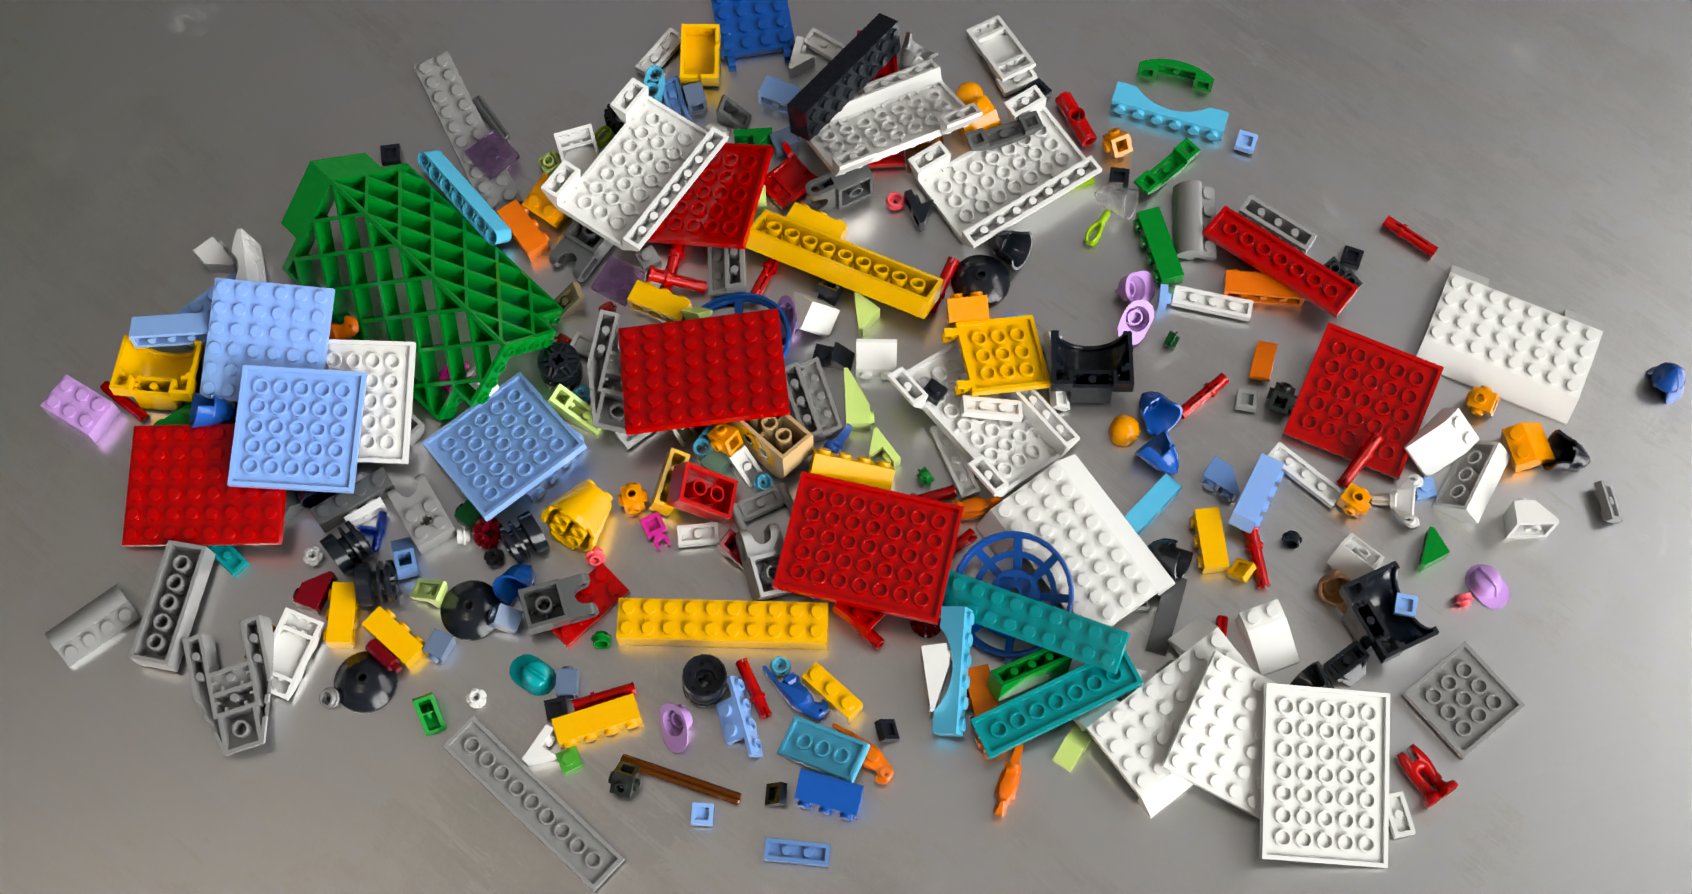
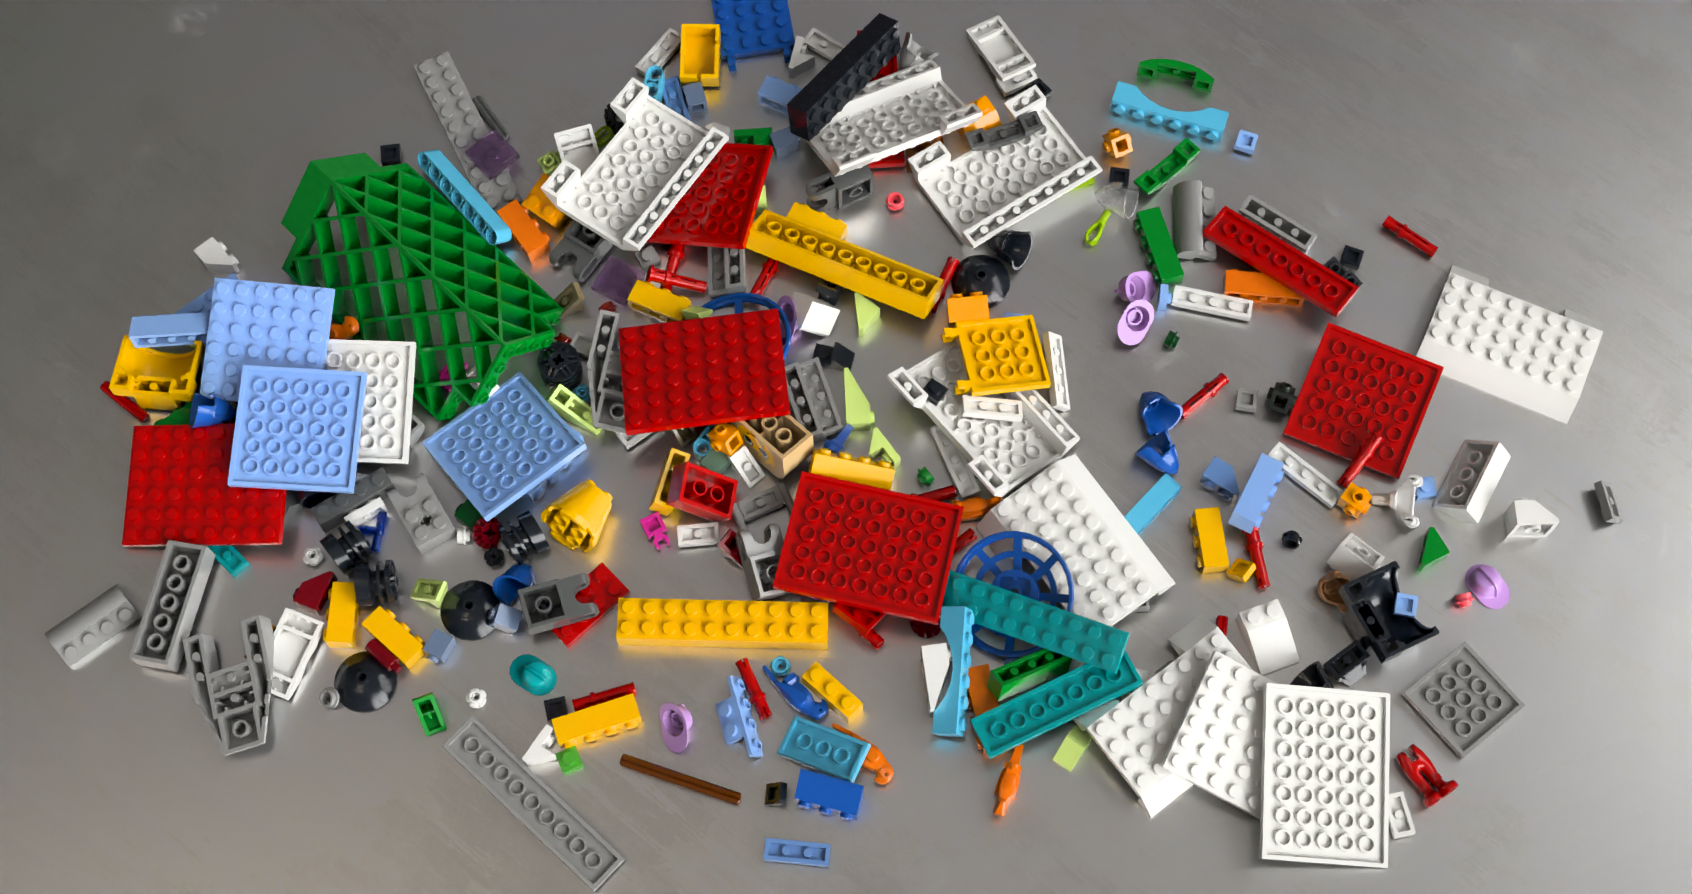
lavender brick [40,374,121,444] -> none
white slope [231,228,267,282] -> none
medium blue slope [390,537,419,580] -> none
sand blue brick [555,666,580,699] -> none
coral plate [585,547,606,566] -> none
green plate [591,631,612,649] -> none
pearl dark grey brick [608,760,641,799] -> none
light orange brick [618,482,648,514] -> none
black wheel [682,654,727,708] -> none
light blue plate [691,802,714,827] -> none
dark grey slope [716,94,752,130] -> none
medium azure plate [753,472,773,492] -> none
red piece [764,142,817,211] -> none
white slope [856,339,897,380] -> none
black plate [874,719,900,742] -> none
black slope [904,189,934,232] -> none
light orange hair [955,82,984,105] -> none
black piece [1051,330,1134,403] -> none
red piece [1055,91,1097,147] -> none
light orange hair [1108,414,1140,447] -> none
dark grey slope [1145,575,1187,656] -> none
black helmet [1147,538,1193,581] -> none
orange slope [1249,340,1278,382] -> none
white slope [1404,407,1479,477] -> none
light orange brick [1465,386,1500,417] -> none
light orange slope [1501,423,1555,473] -> none
black helmet [1542,429,1590,471] -> none
blue helmet [1646,362,1685,404] -> none

